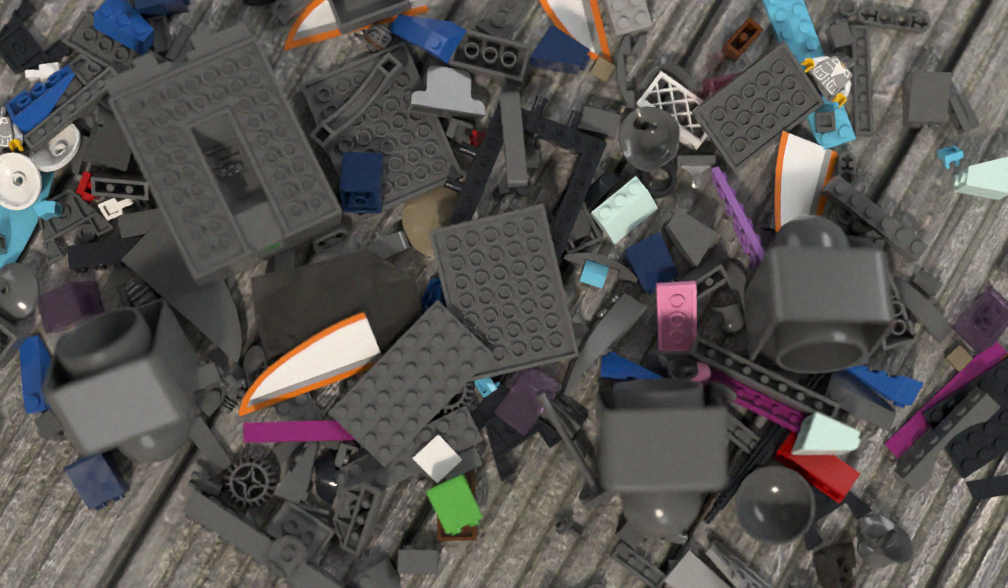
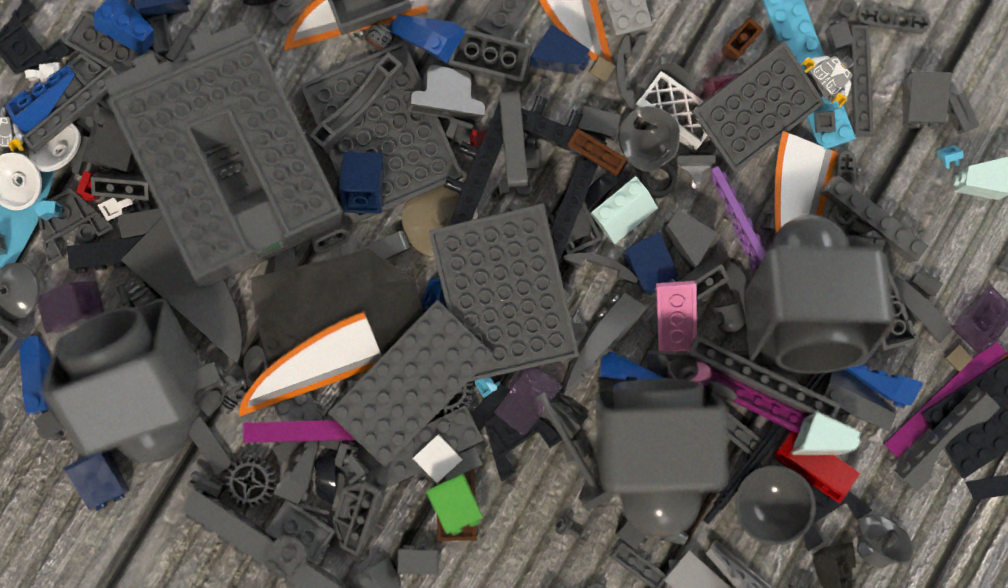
medium azure piece [580,260,609,288] -> none
none -> dark grey bracket [345,454,369,485]
none -> reddish brown plate [567,128,627,176]

